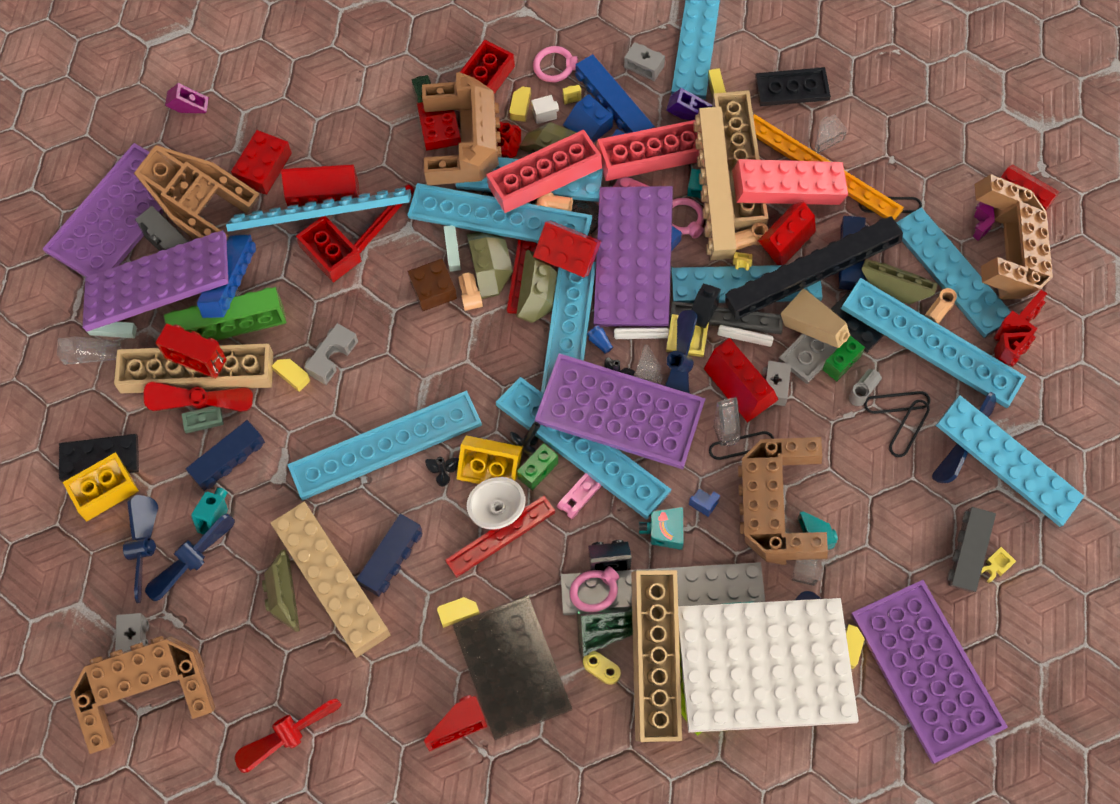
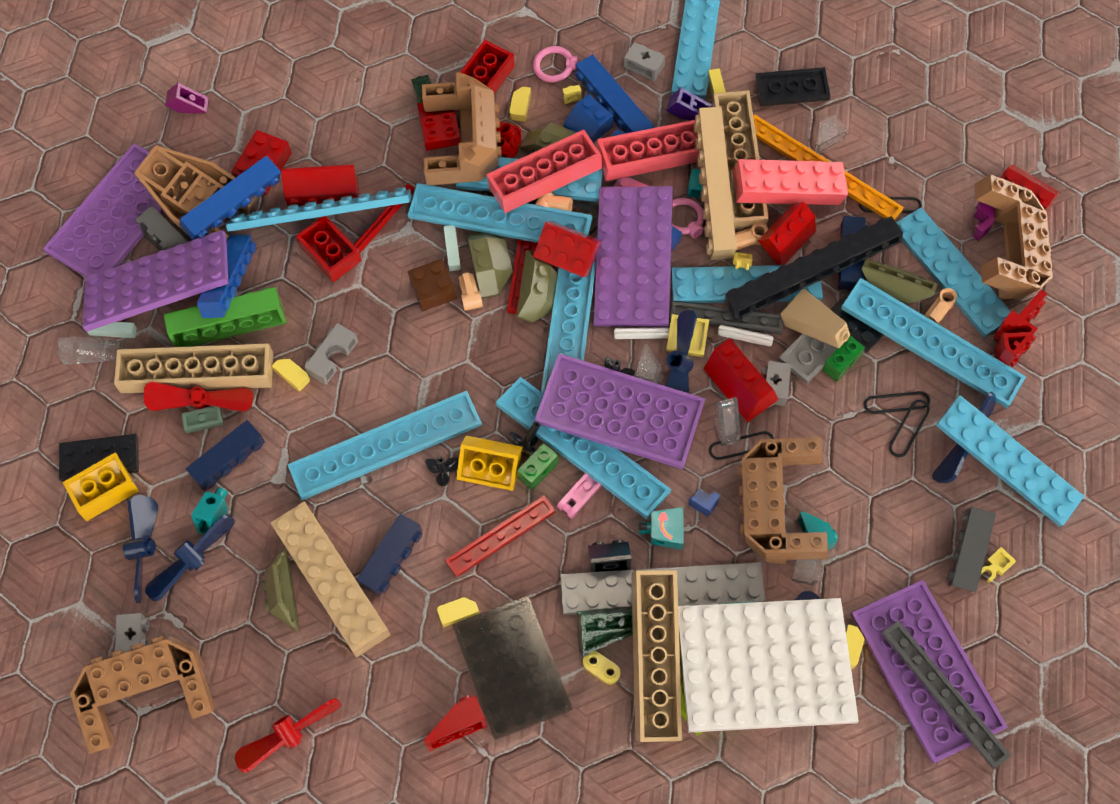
red brick [155,323,227,379] -> none
white dish [467,477,526,529] -> none
white brick [531,95,559,124] -> none
bright pink piece [570,566,619,613] -> none
blue cone [587,325,613,354] -> none
black slope [691,283,721,328] -> none
light grey piece [849,369,882,406] -> none
none -> blue brick [179,156,281,240]
none -> dark grey plate [881,620,1011,769]

